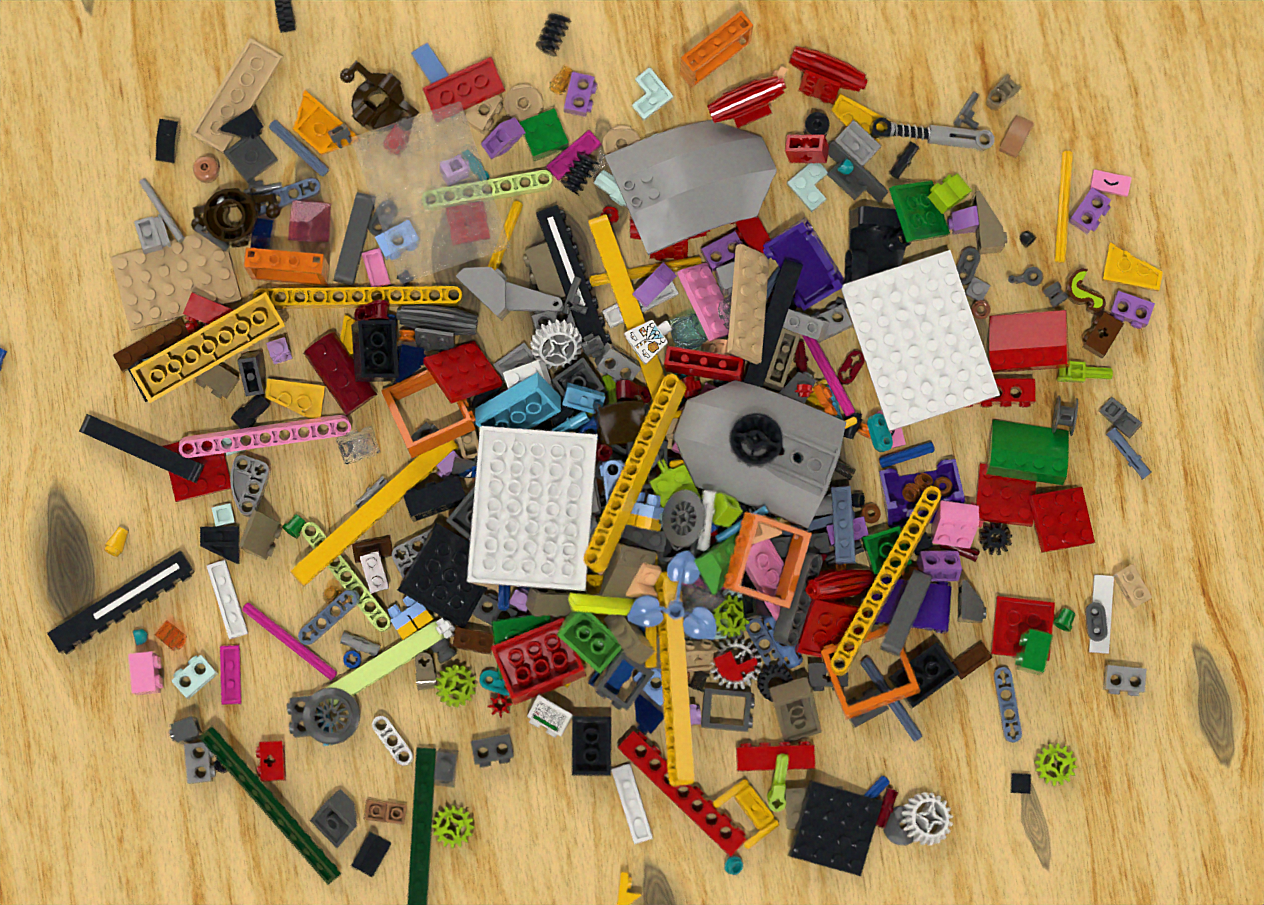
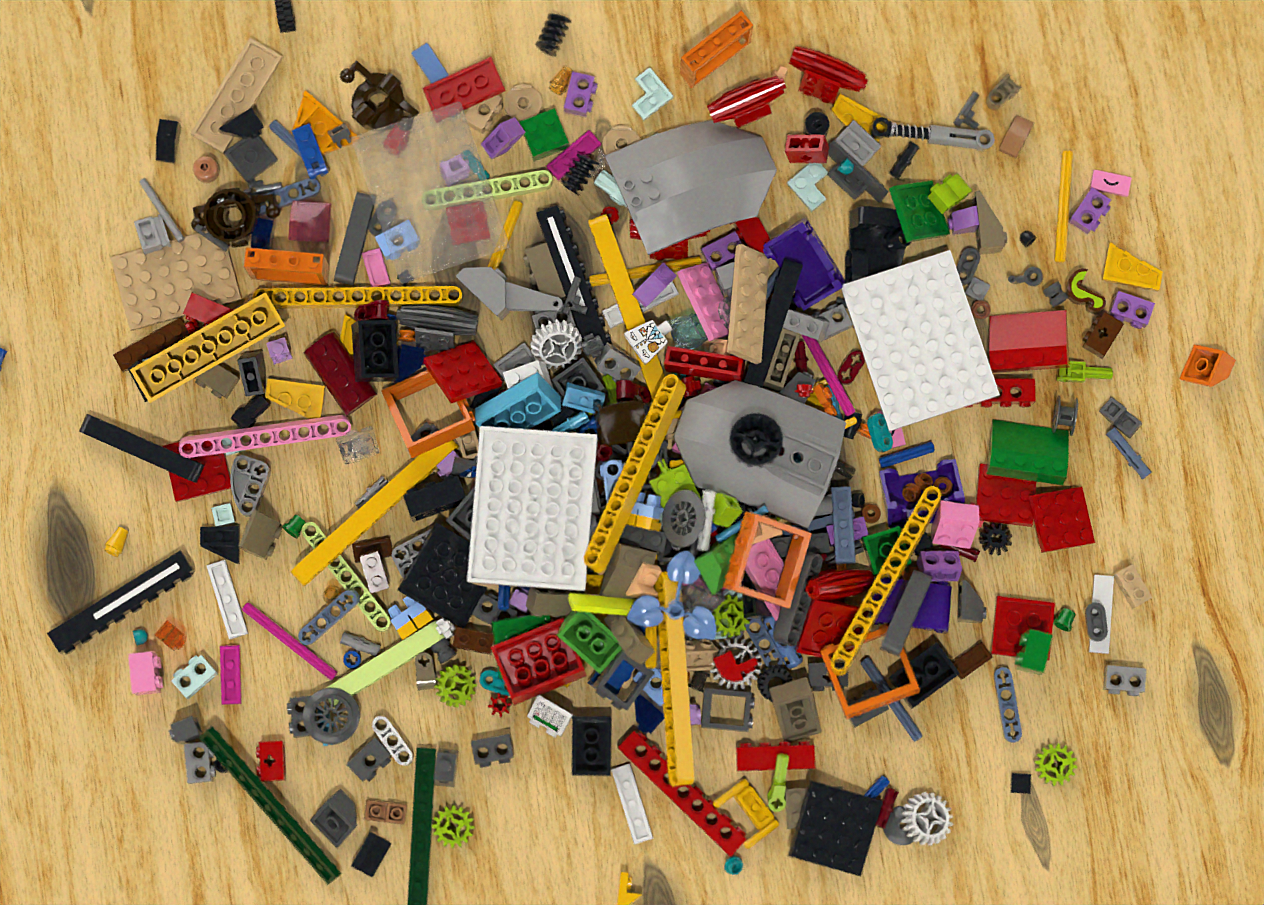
none -> blue plate [292,124,329,180]
none -> dark grey brick [346,738,392,782]
none -> orange slope [1180,344,1236,387]

